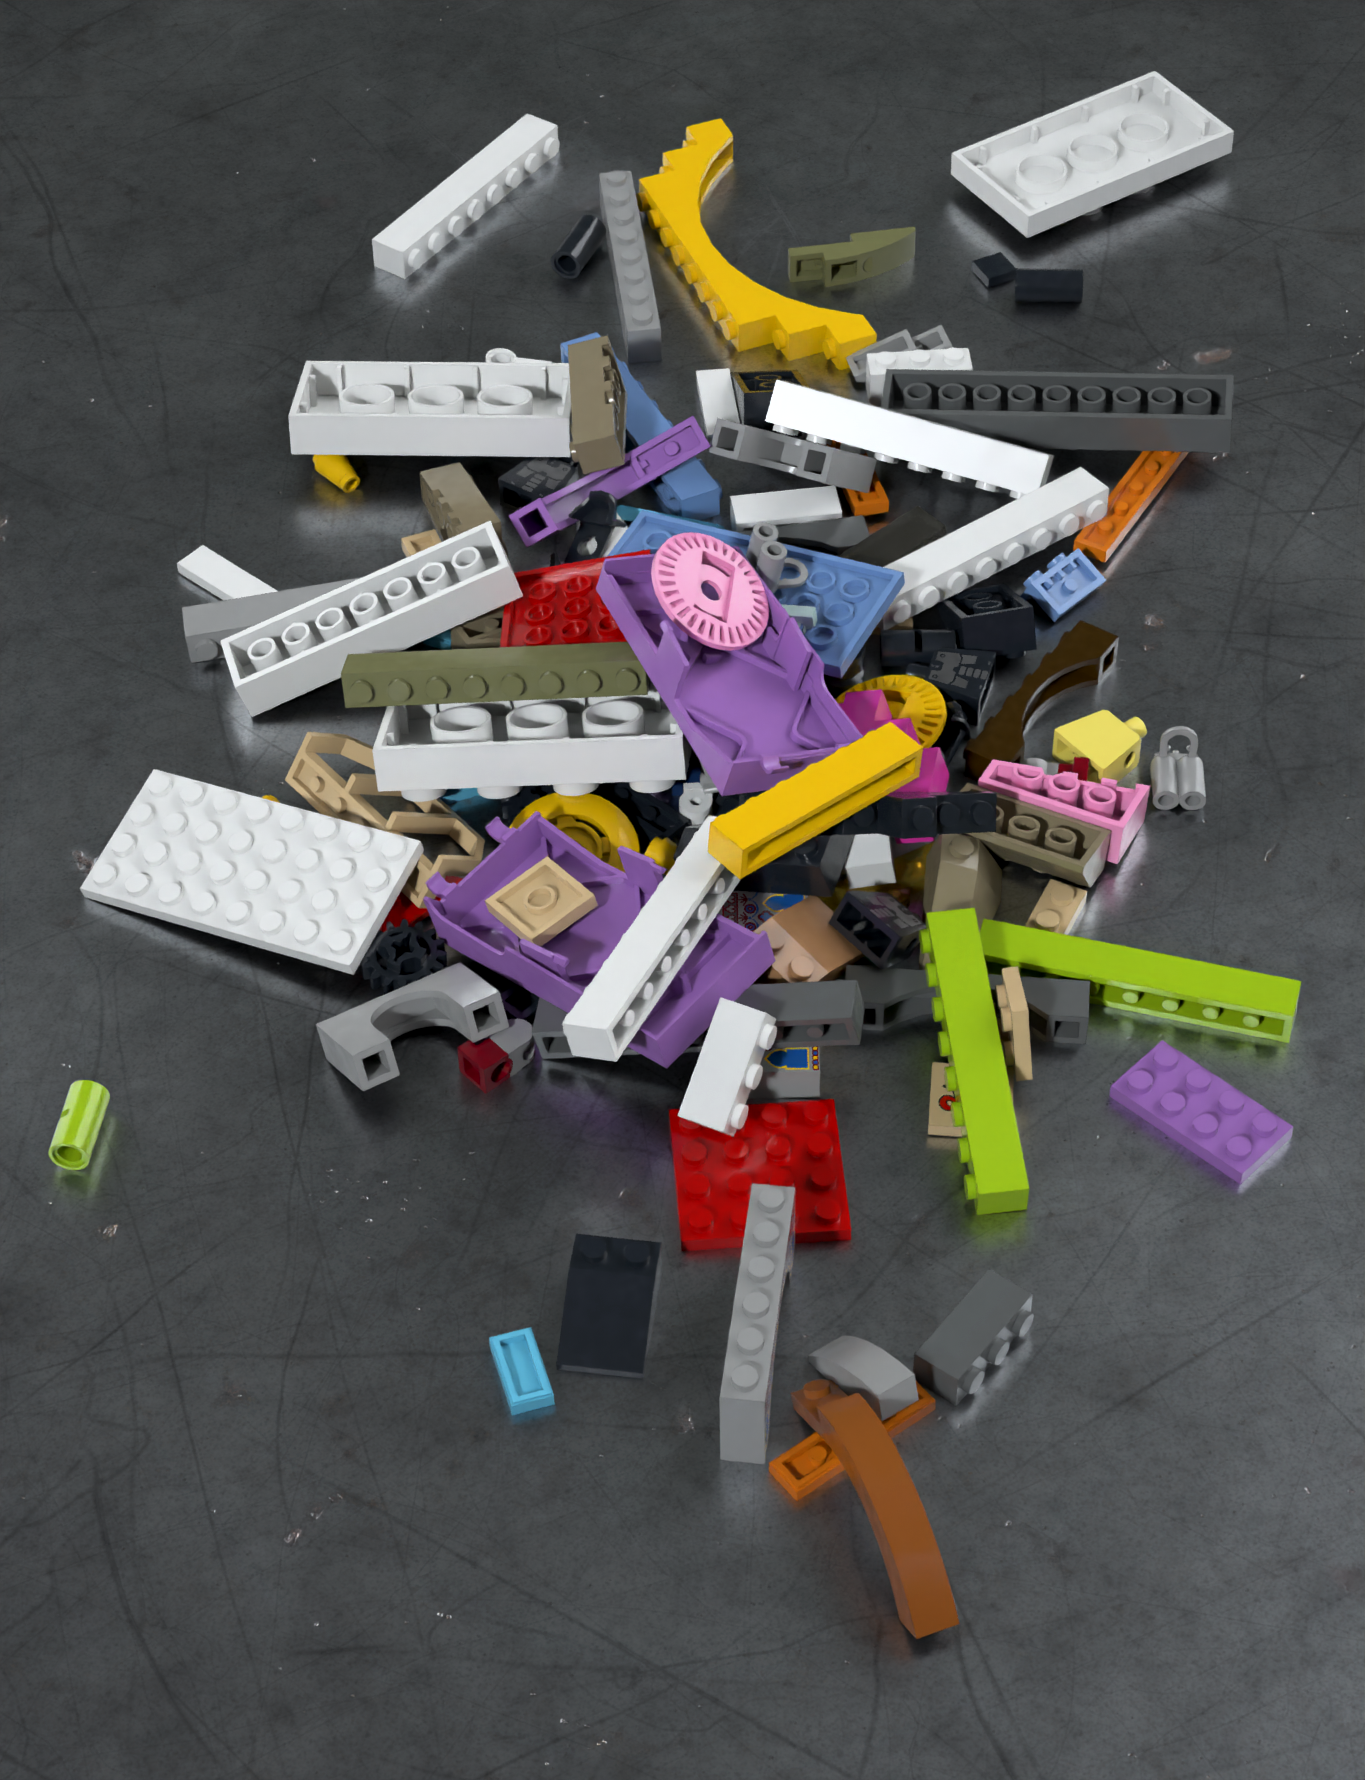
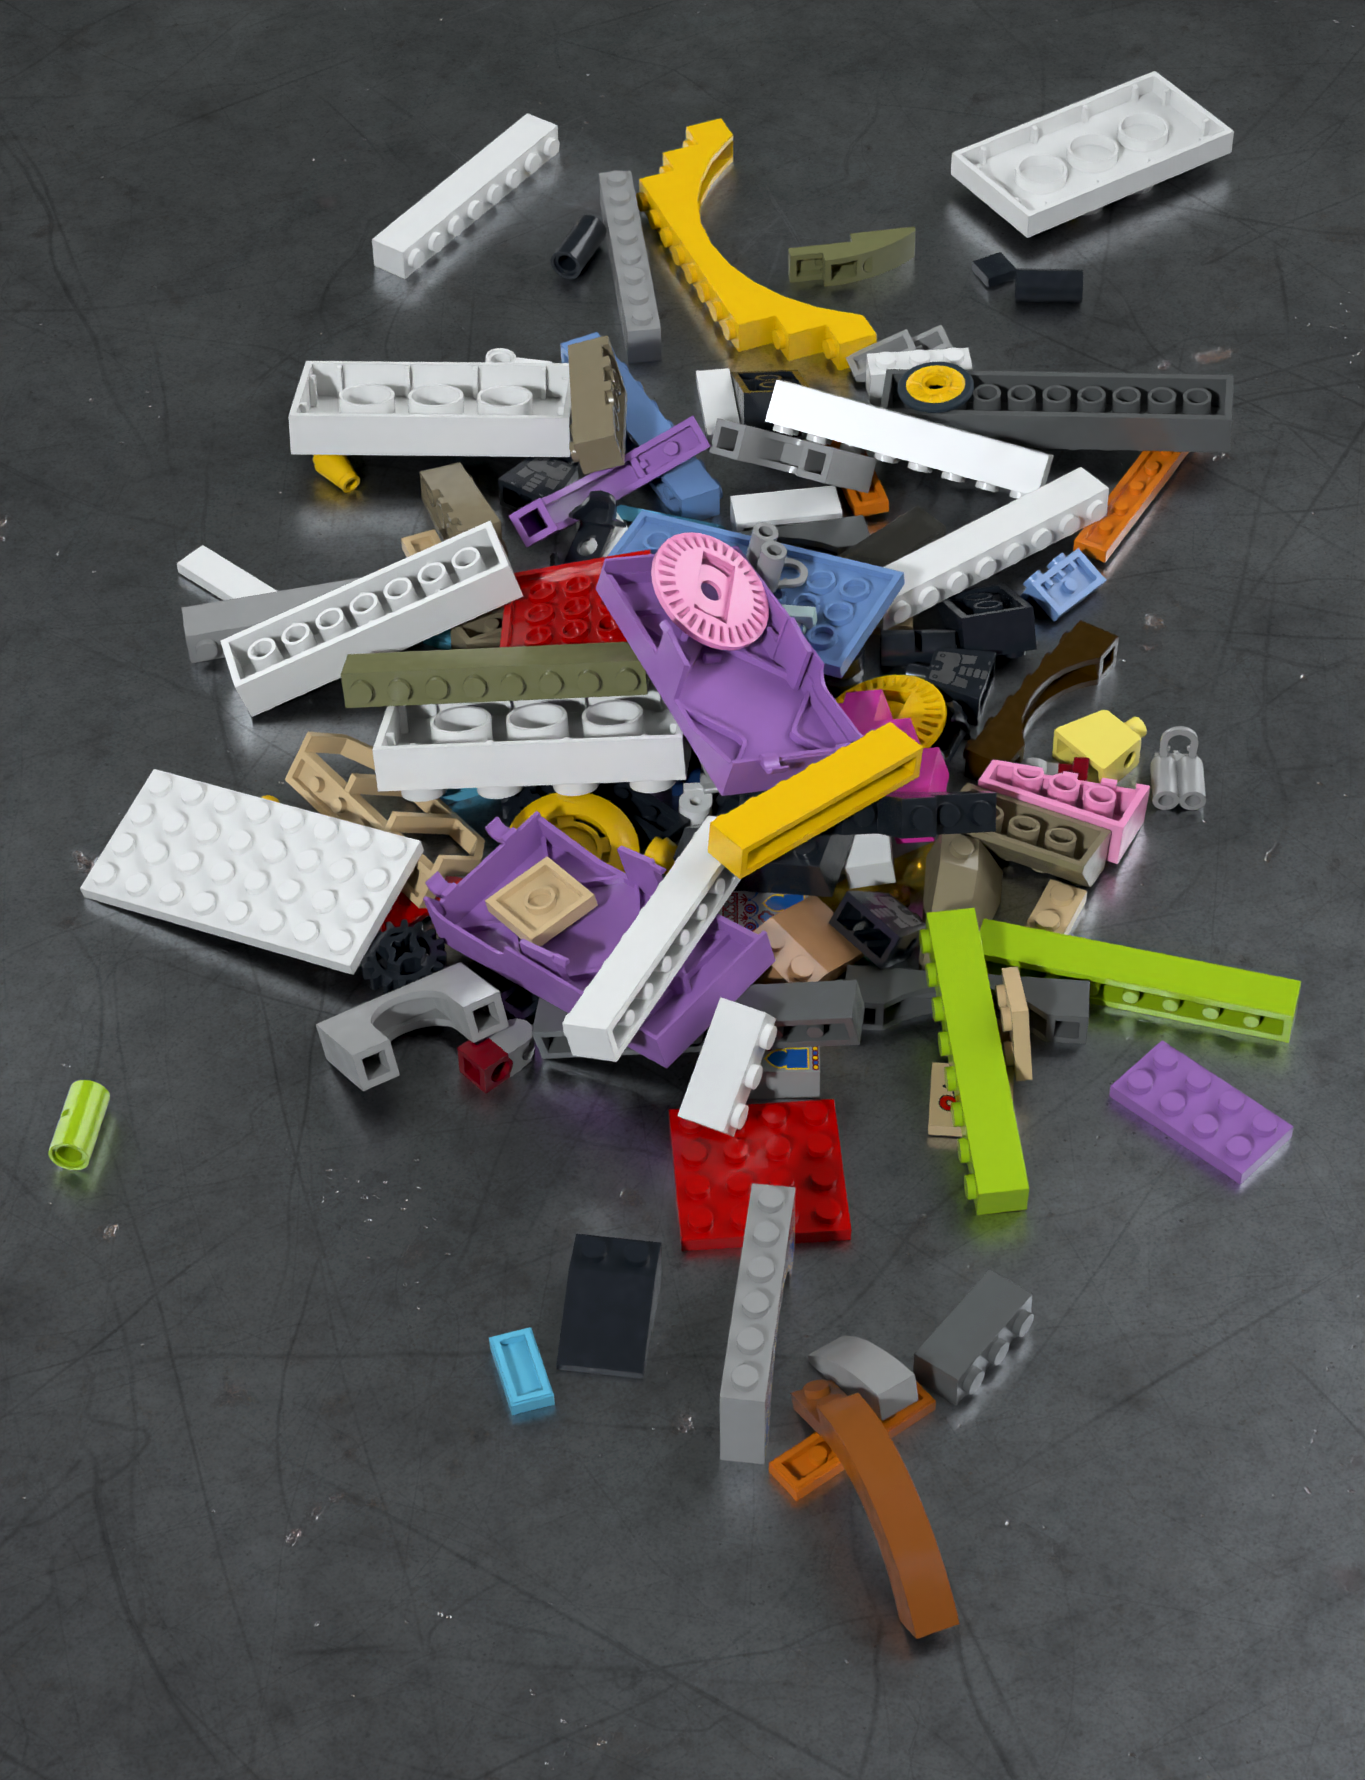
none -> wheel [898,362,974,413]

